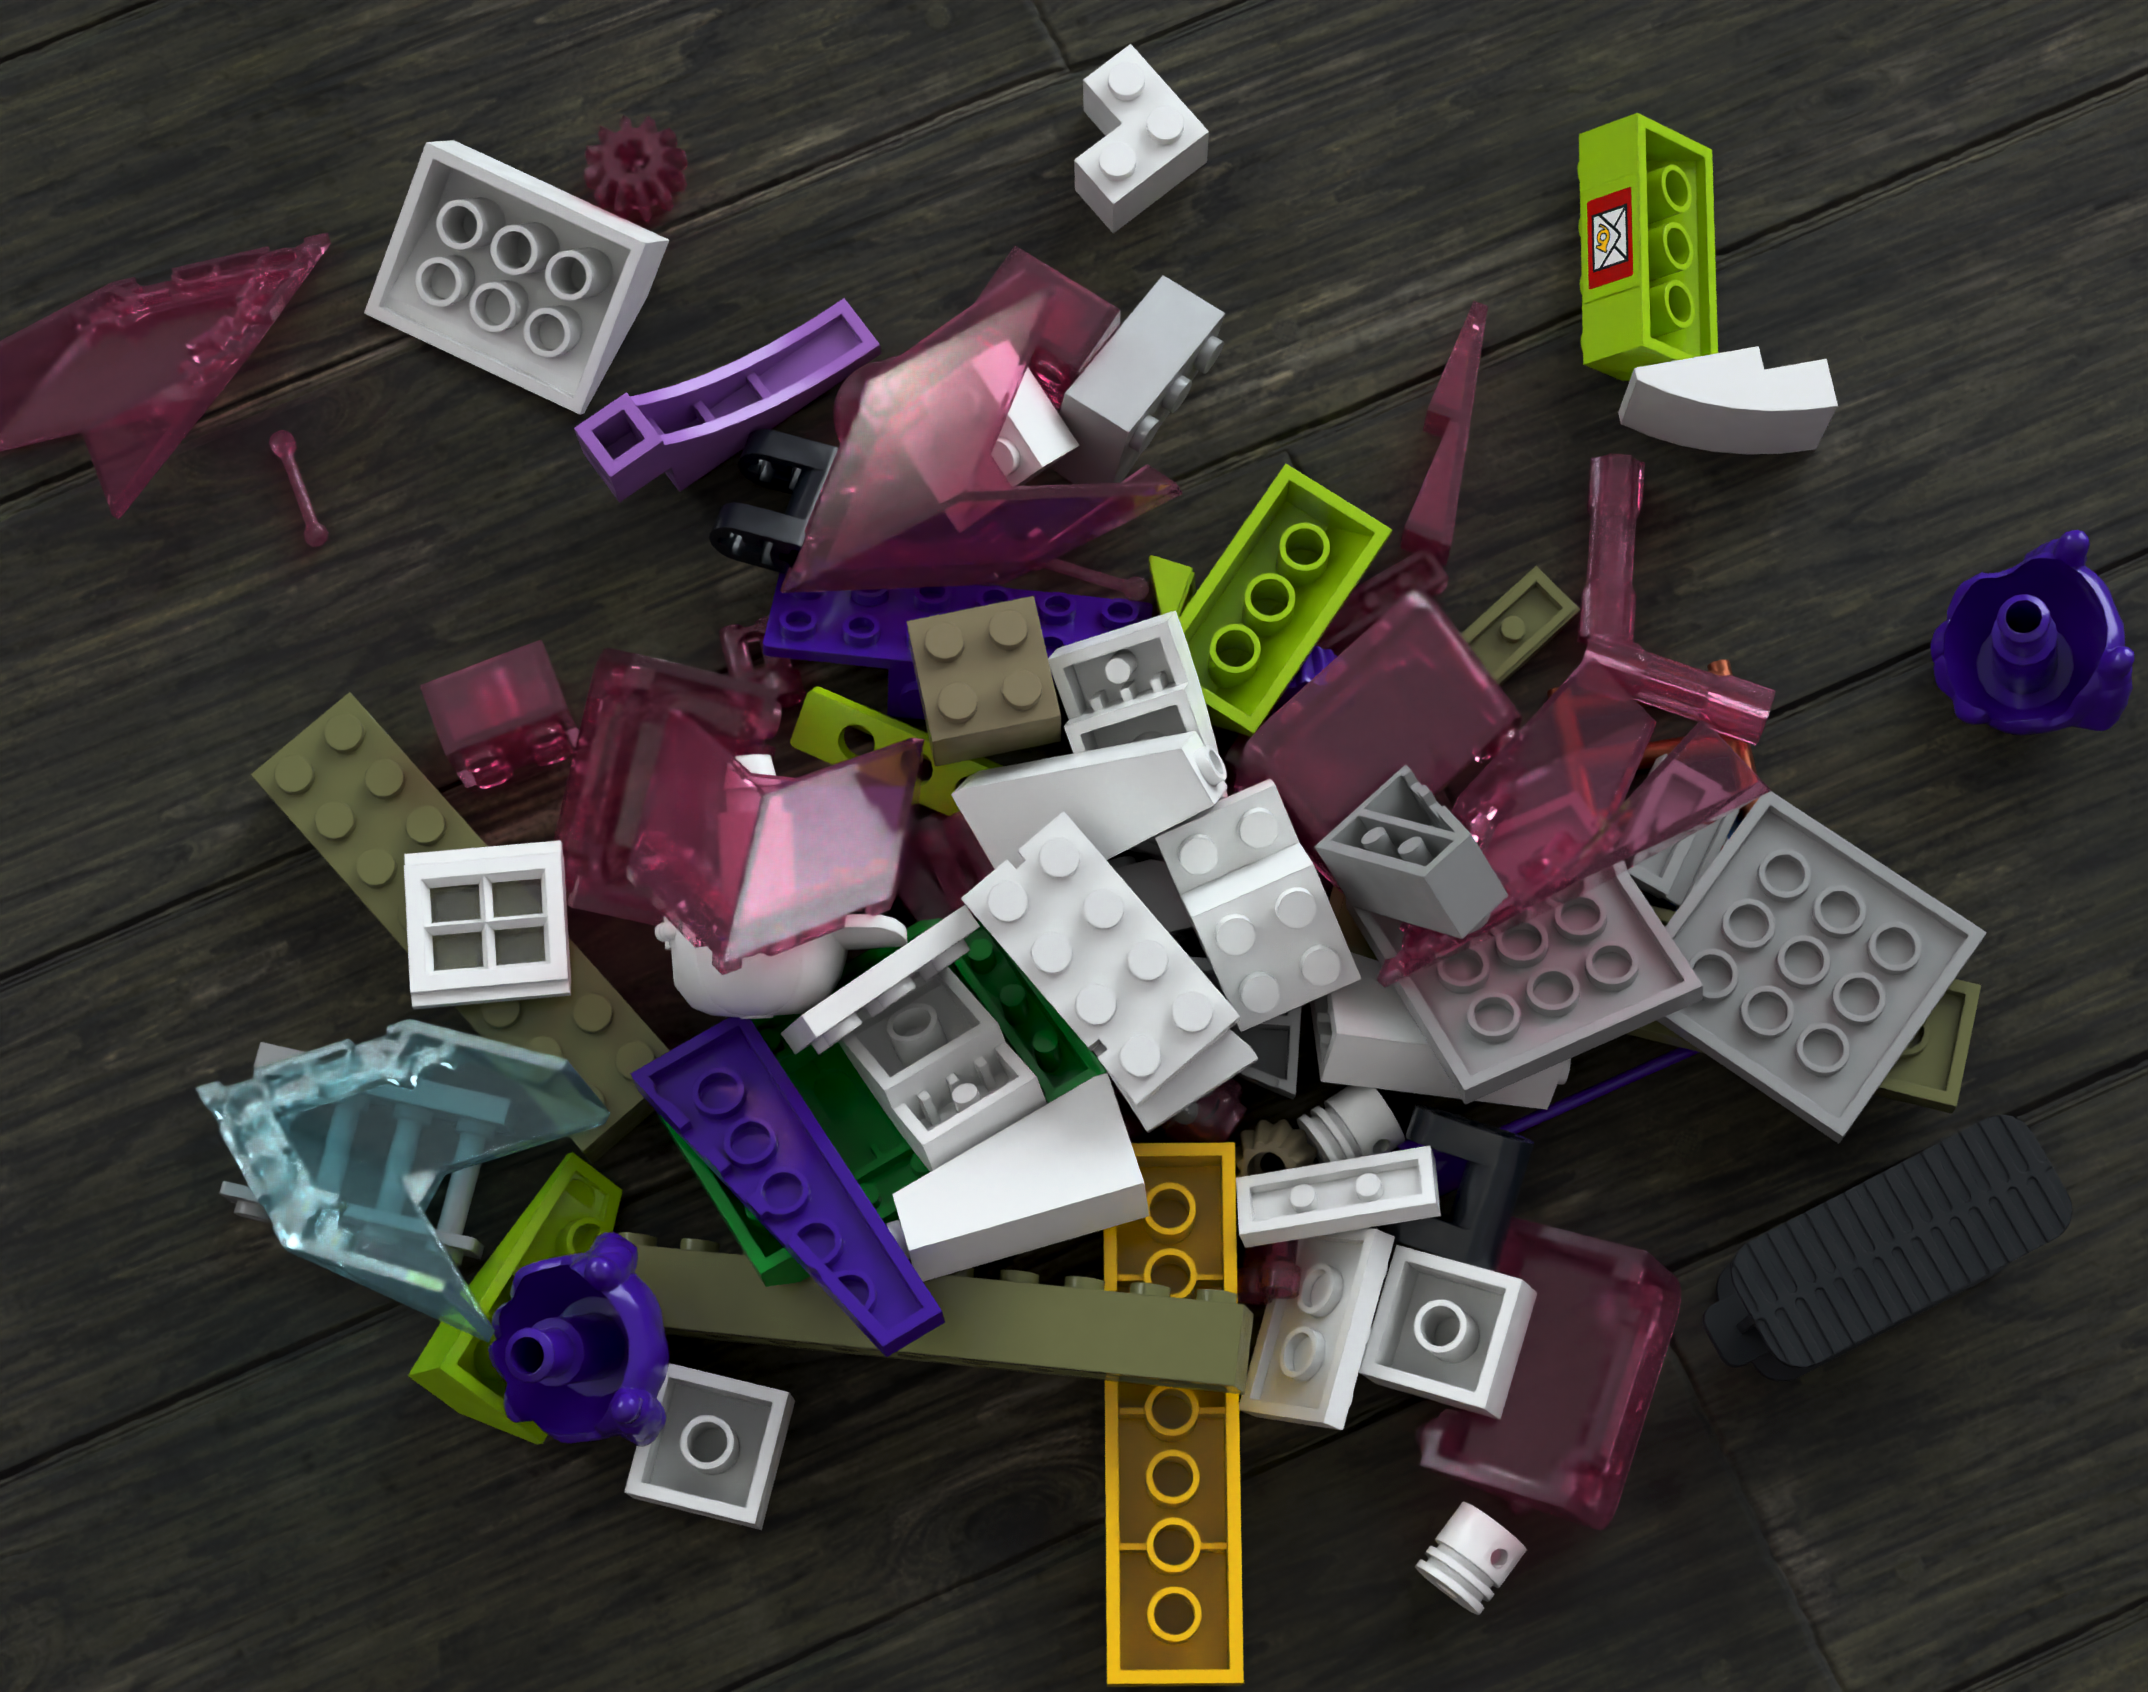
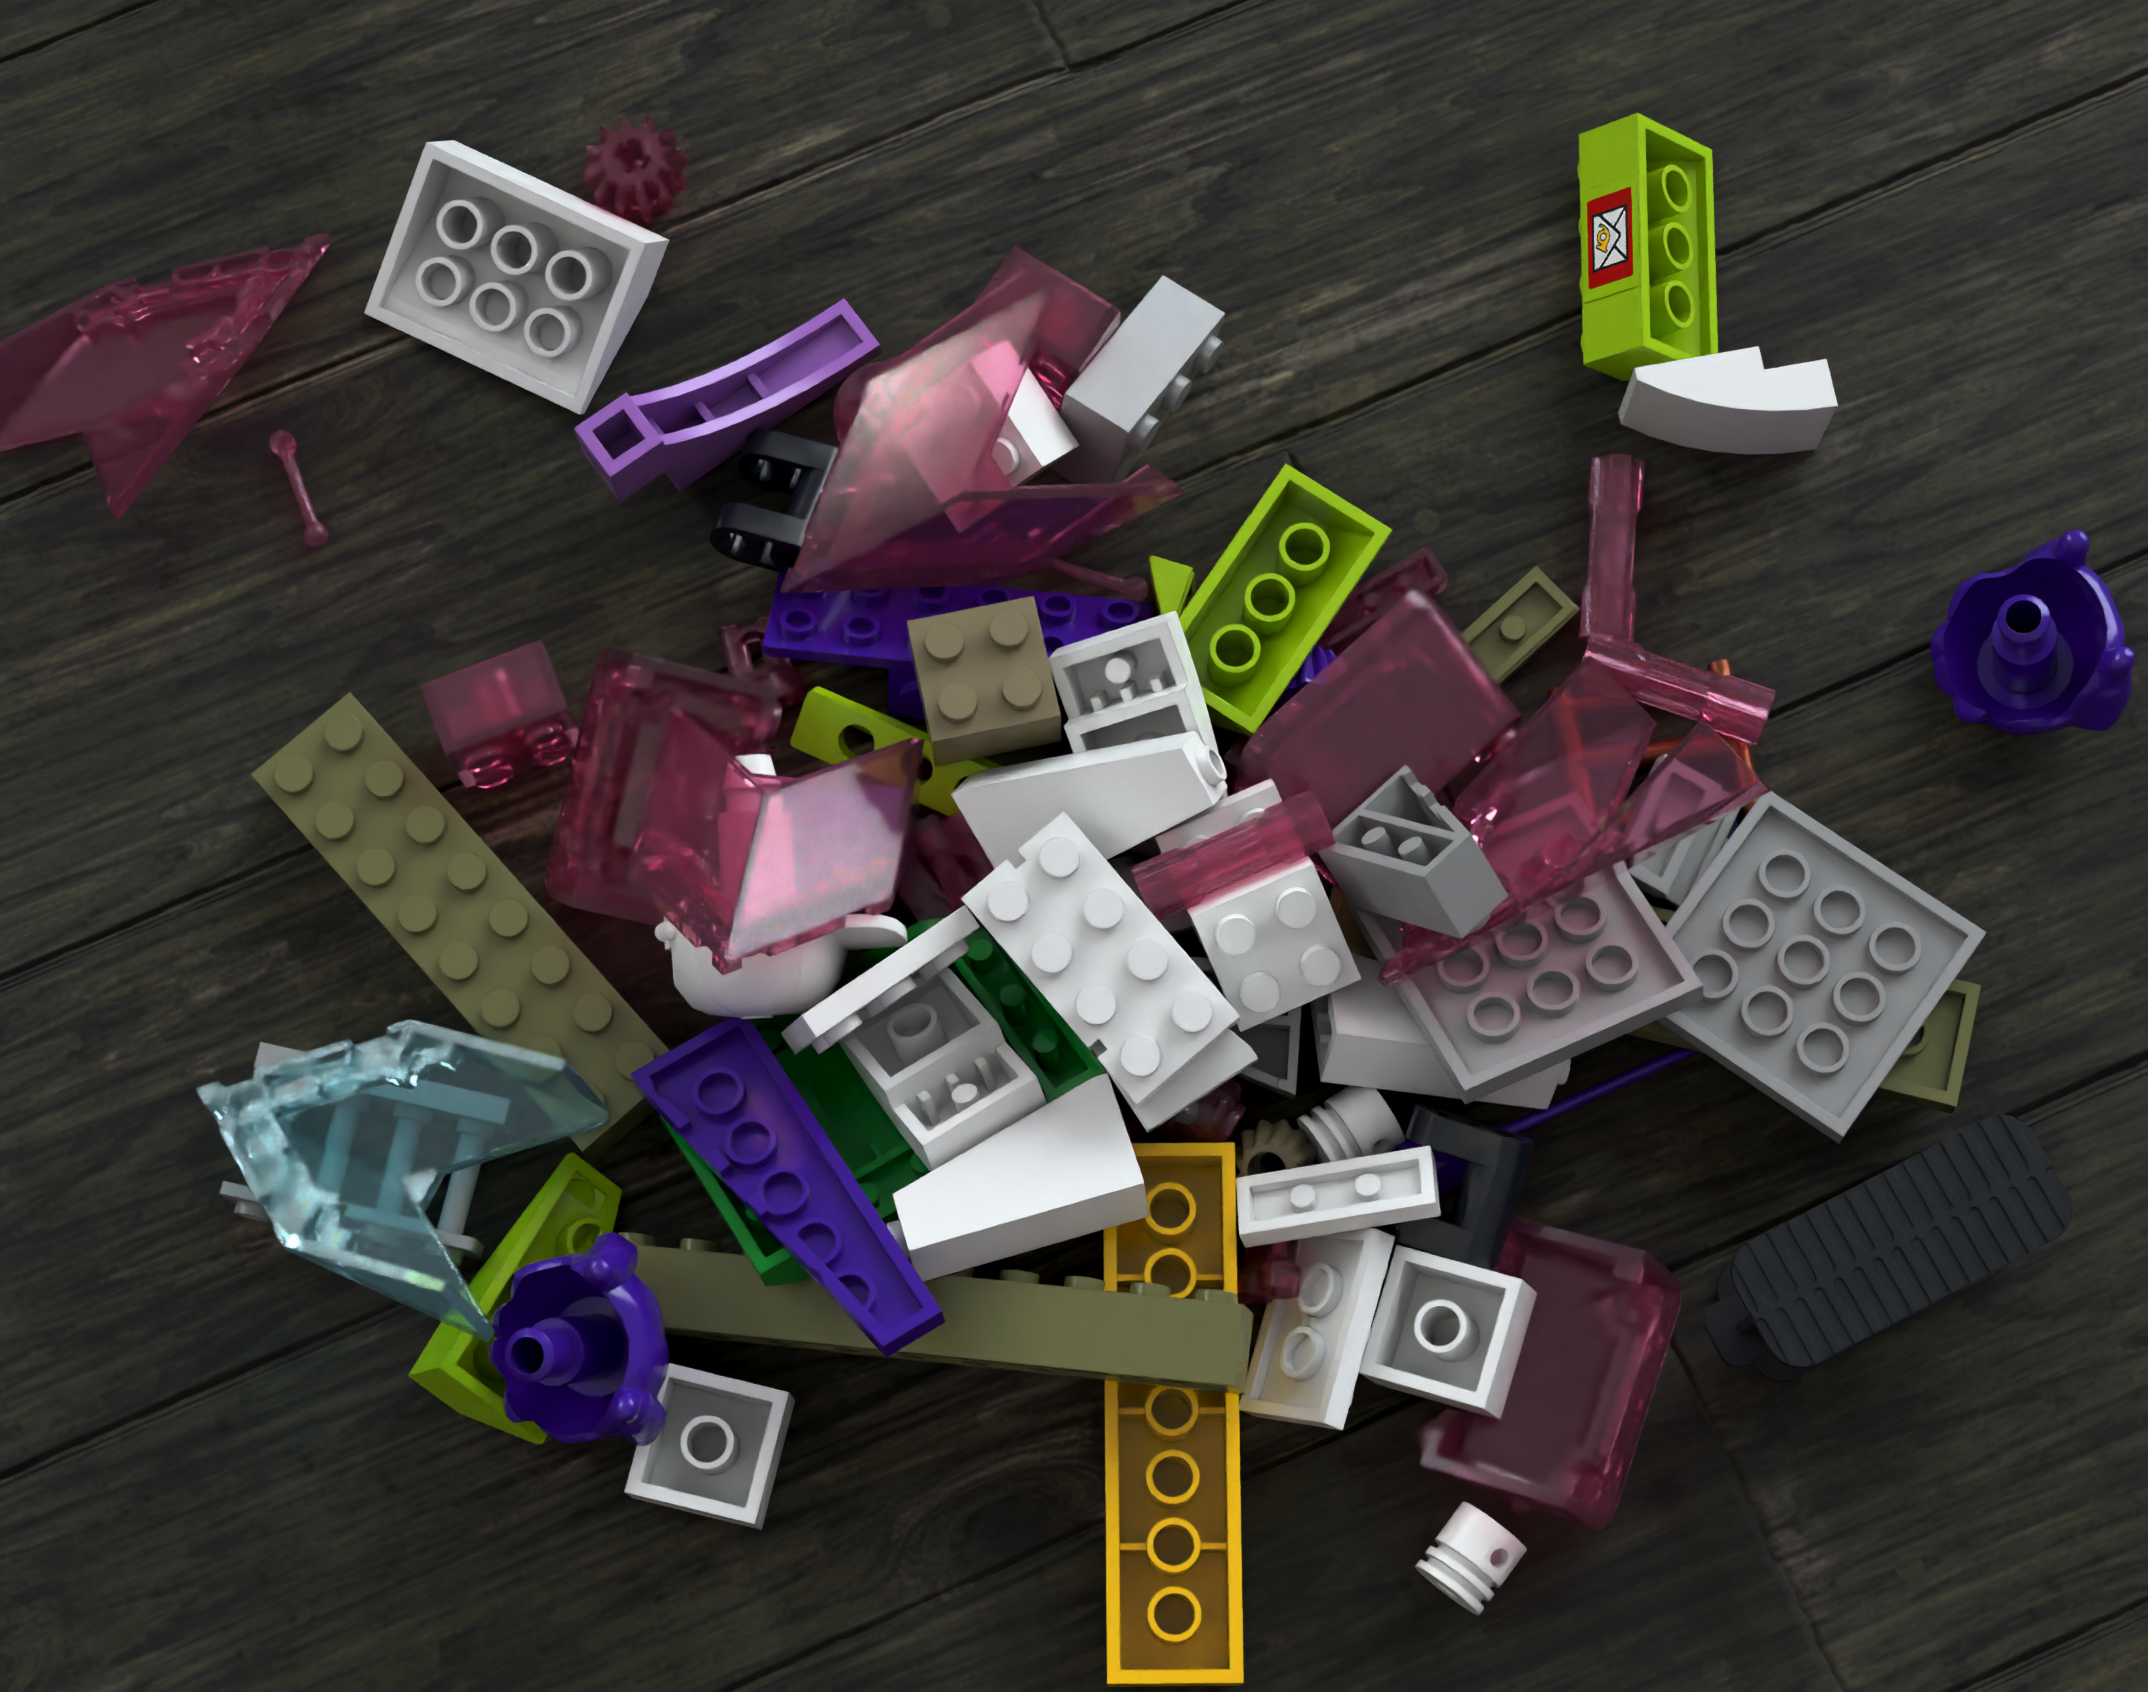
white piece [404,840,571,1009] -> none
white brick [1074,44,1209,233] -> none
clear pink slope [1400,301,1488,566] -> none
none -> clear pink axle [1130,789,1336,921]

